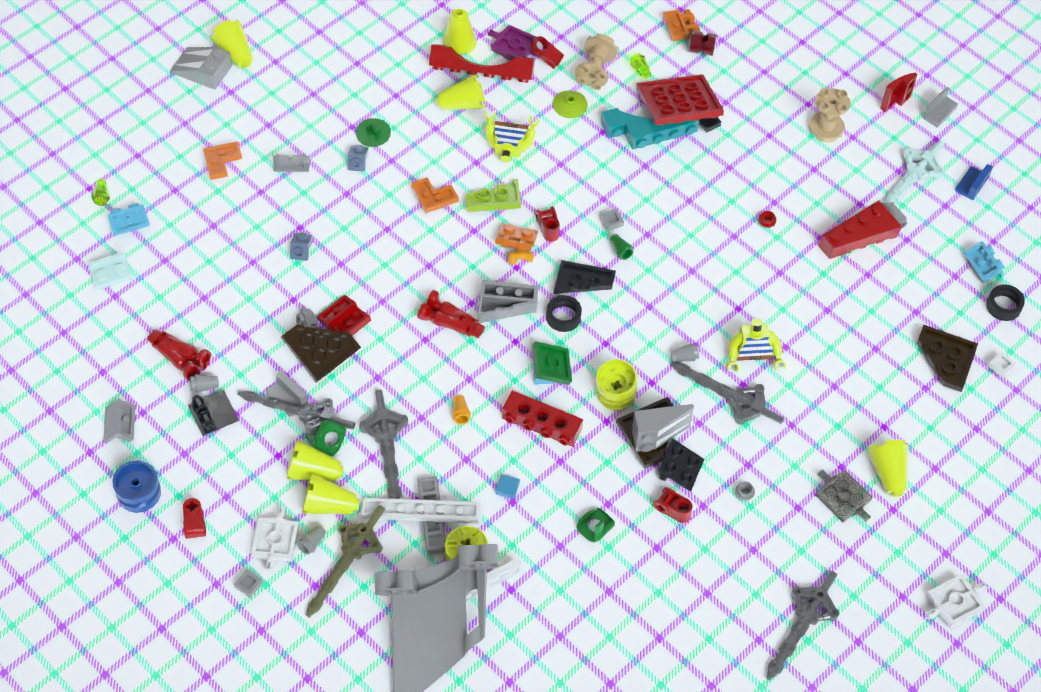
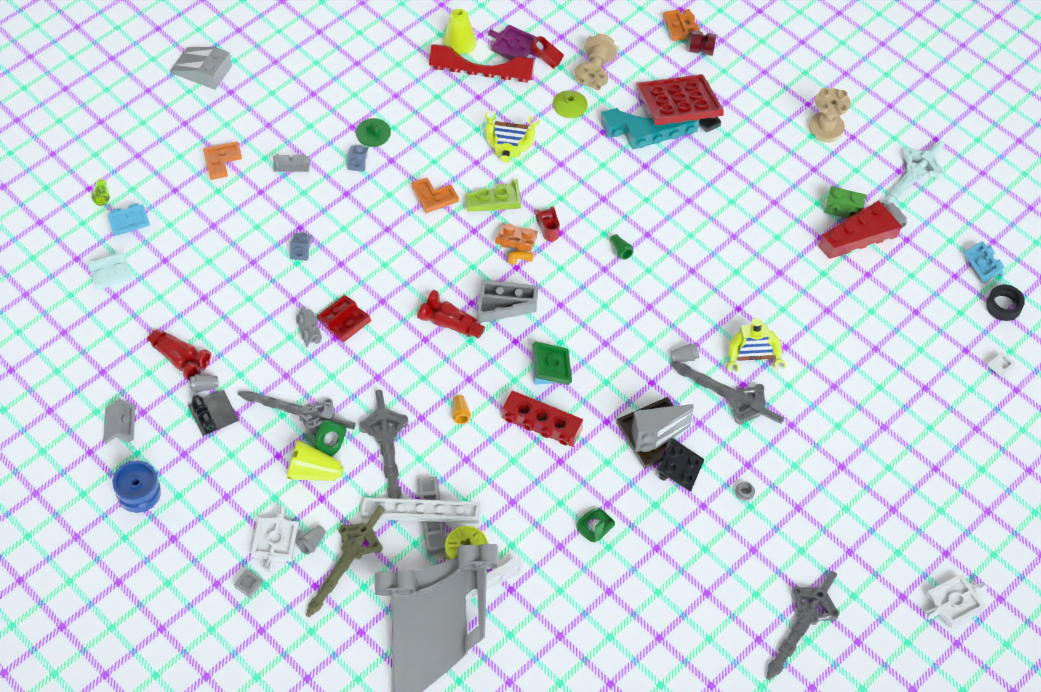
red piece [183,498,206,539] -> none
neon yellow cone [210,19,253,68] -> none
light grey panel [266,370,308,417] -> none
dark brown plate [280,324,361,383] -> none
neon yellow cone [302,474,360,514] -> none
neon yellow cone [436,74,486,110] -> none
dark azure tile [495,474,520,499] -> none
black tyre [546,295,582,332] -> none
black wing [553,260,616,294] -> none
neon yellow wheel [596,359,637,411] -> none
light grey plate [600,208,624,231] -> none
clear neon green cone [629,53,652,79] -> none
red piece [653,487,693,523] -> none
red plate [758,210,777,228] -> none
clear smoke plate [815,469,873,523] -> none
neon yellow cone [867,440,908,497] -> none
red slope [880,72,918,113] -> none
dark brown plate [917,324,979,392] -> none
light grey panel [923,86,959,128] -> none
blue panel [955,163,994,201] -> none
none -> bright green brick [824,186,867,219]

